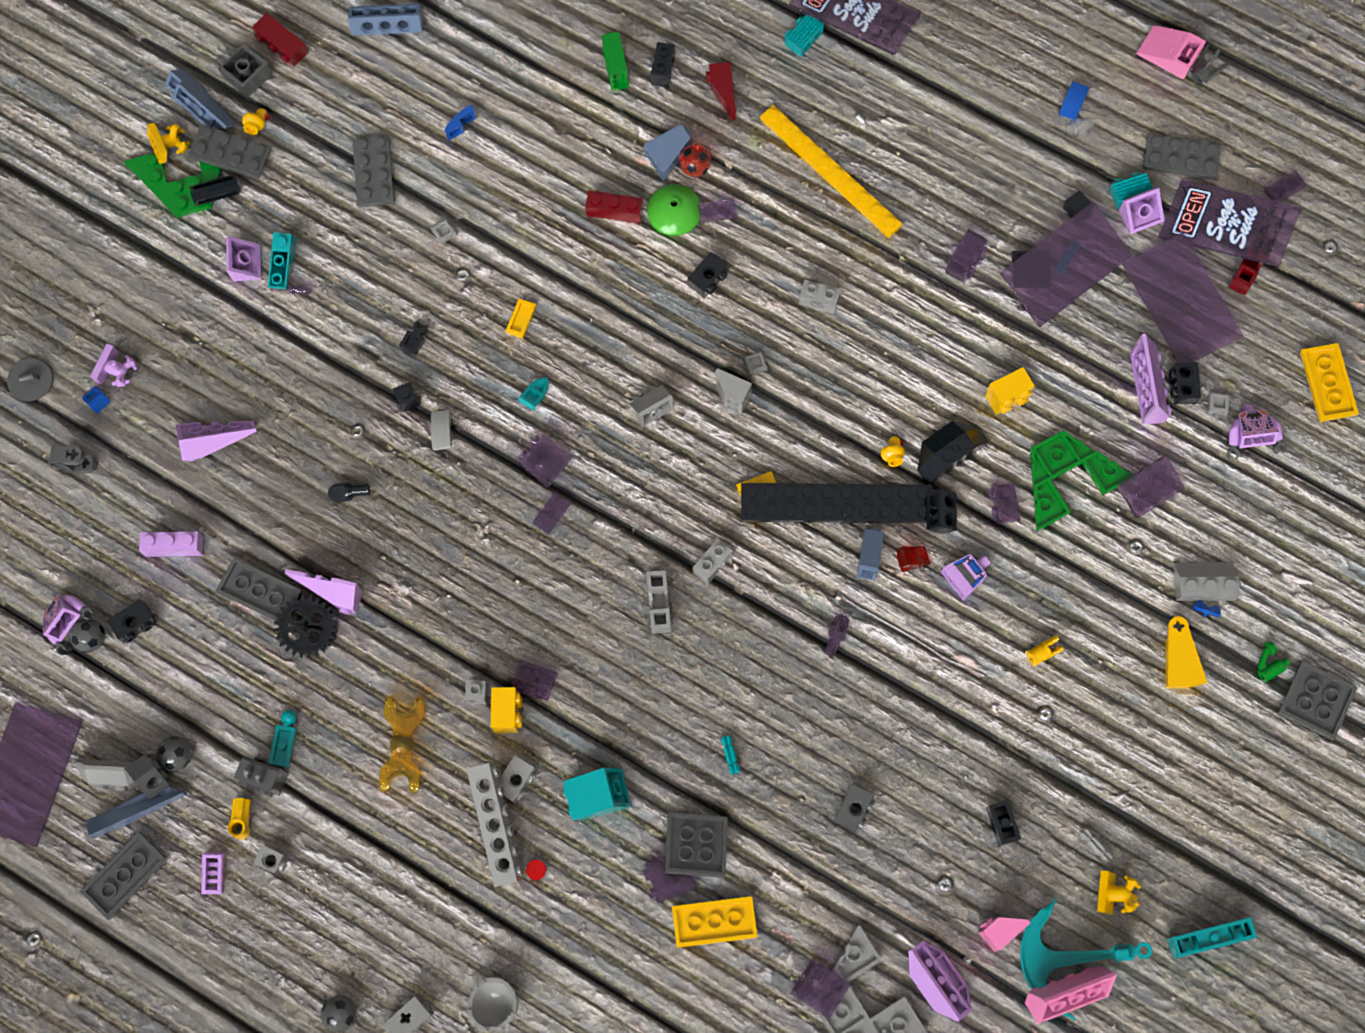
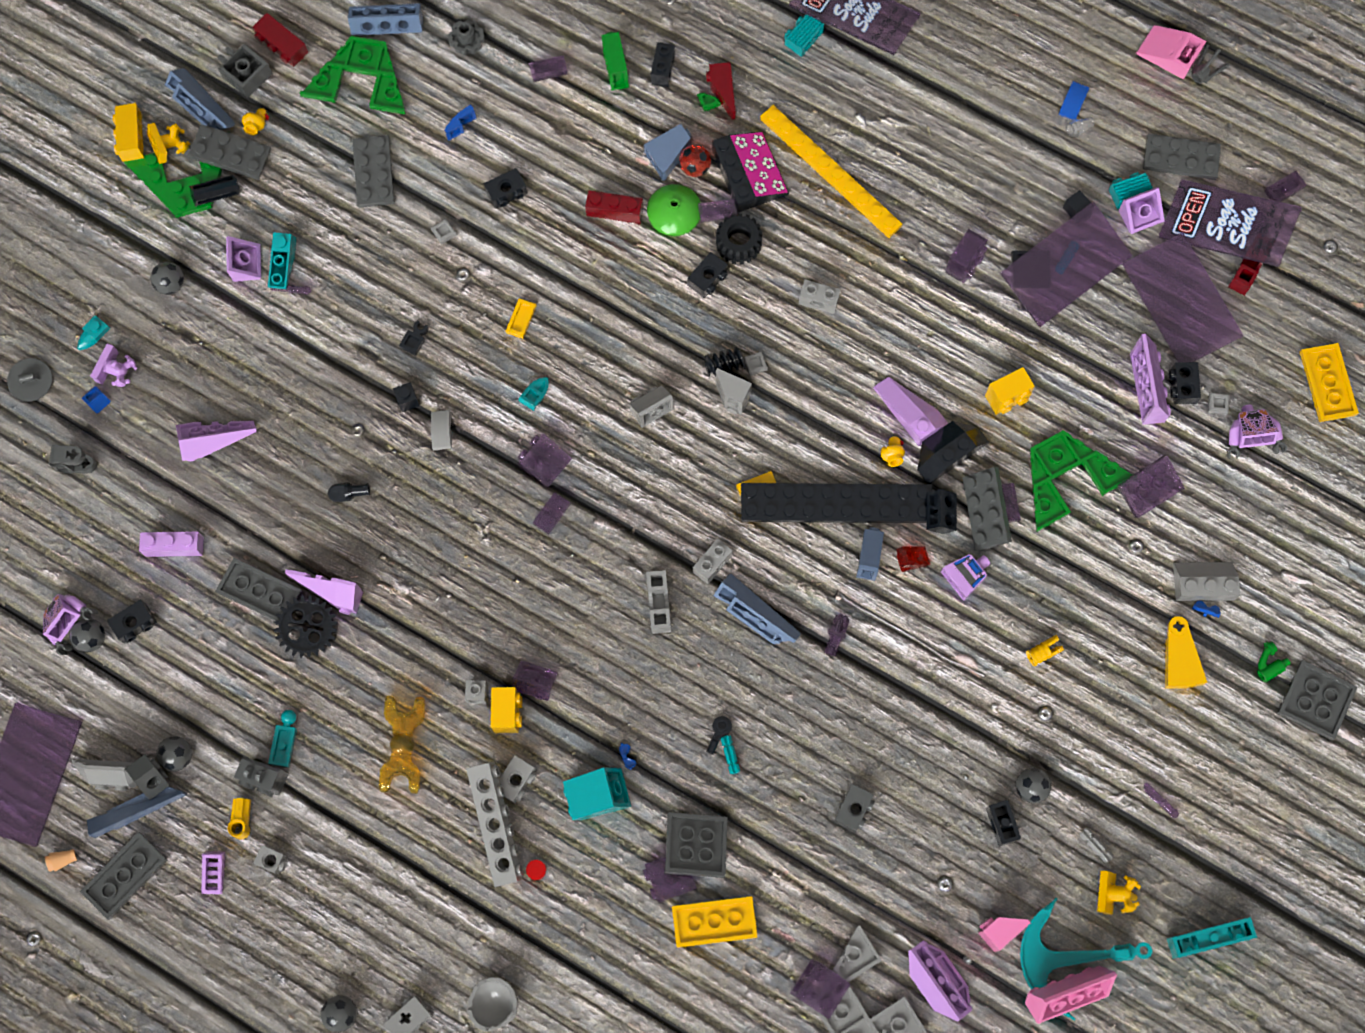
none -> light nougat cone [45,849,77,872]
none -> teal plate [77,315,110,350]
none -> yellow brick [113,103,144,162]
none -> dark grey piece [150,262,184,295]
none -> green wing [299,36,406,115]
none -> dark grey plant [448,19,485,55]
none -> black brick [483,168,528,209]
none -> clear purple plate [529,55,568,82]
none -> blue piece [619,743,636,770]
none -> green tile [697,93,721,112]
none -> black piece [704,347,746,379]
none -> black plate [706,716,732,755]
none -> slope [712,131,789,213]
none -> sand blue wedge [713,574,801,644]
none -> black tyre [716,213,762,265]
none -> lavender wedge [873,377,948,447]
none -> dark grey plate [962,467,1012,552]
none -> dark grey piece [1016,768,1052,804]
none -> clear purple piece [1144,783,1179,818]

